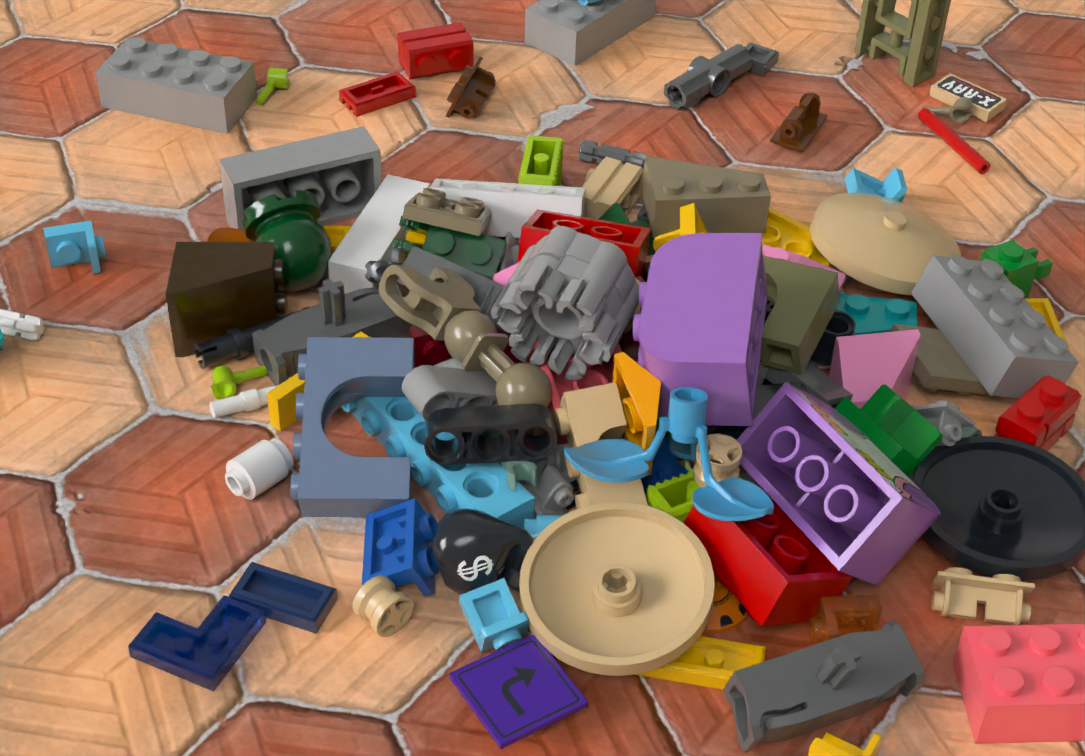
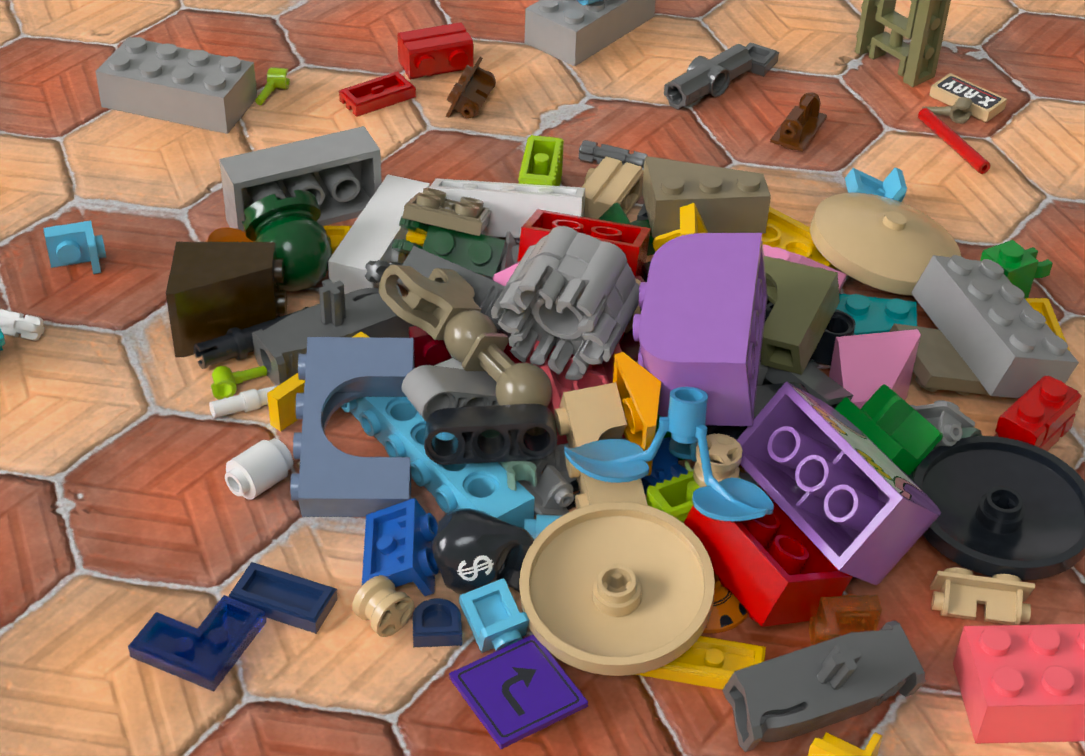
none -> dark blue tile [413,598,462,648]

